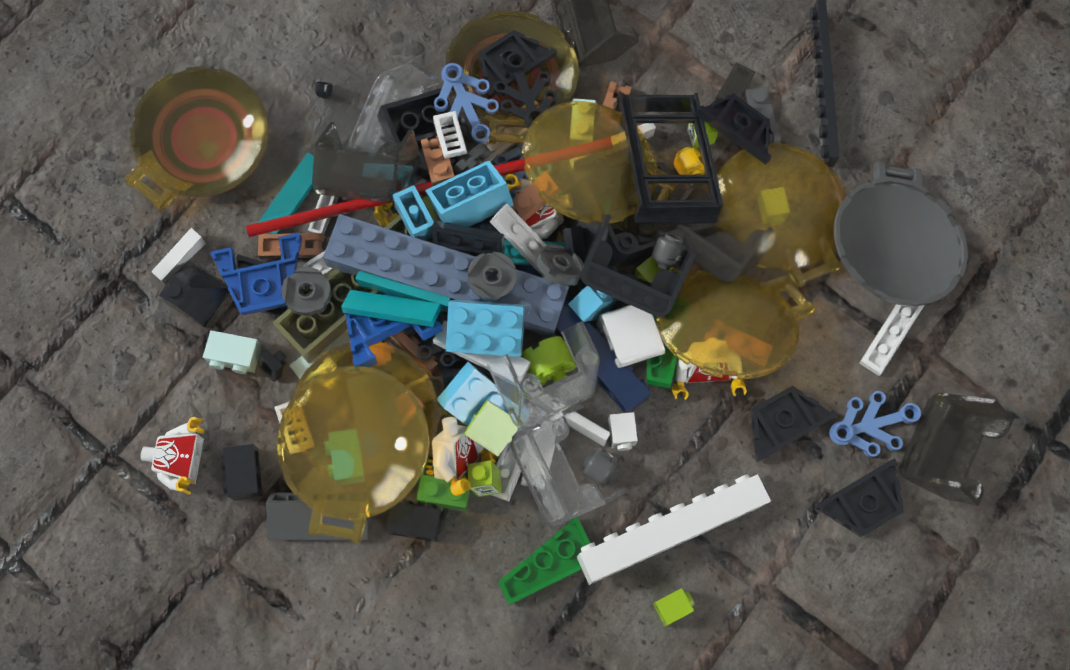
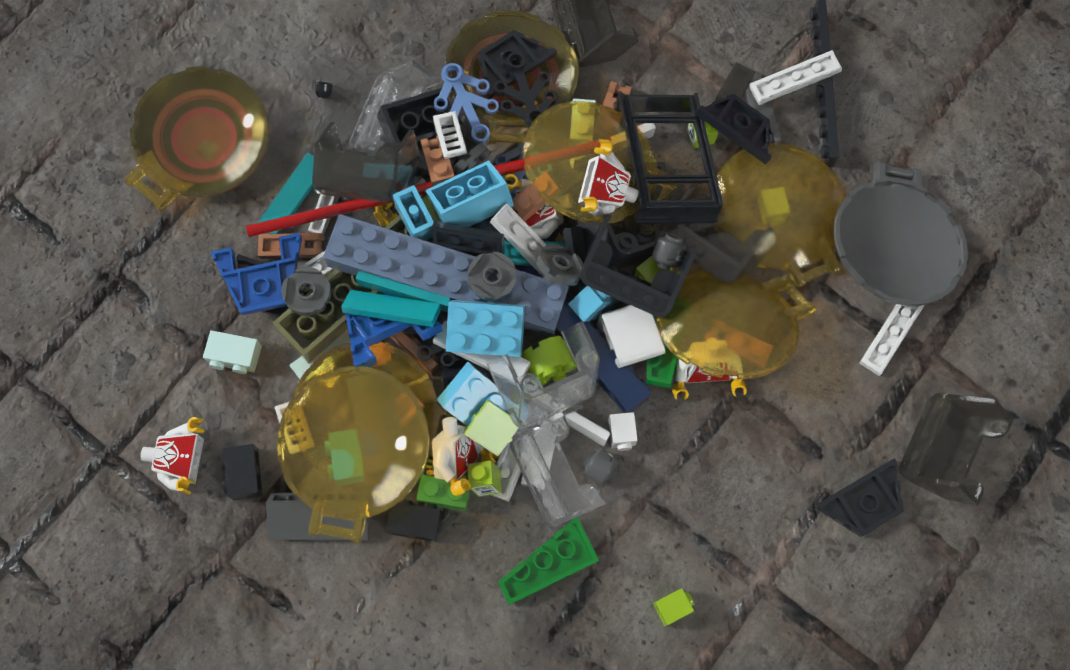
white piece [152,228,206,283] -> none
black slope [158,266,230,327] -> none
black tile [258,350,287,382] -> none
white brick [577,474,771,585] -> none
yellow head [674,147,705,175] -> none
black wing [750,386,837,462] -> none
medium blue plant [829,391,921,458] -> none
none -> torso [578,139,638,216]
none -> white tile [750,50,842,105]

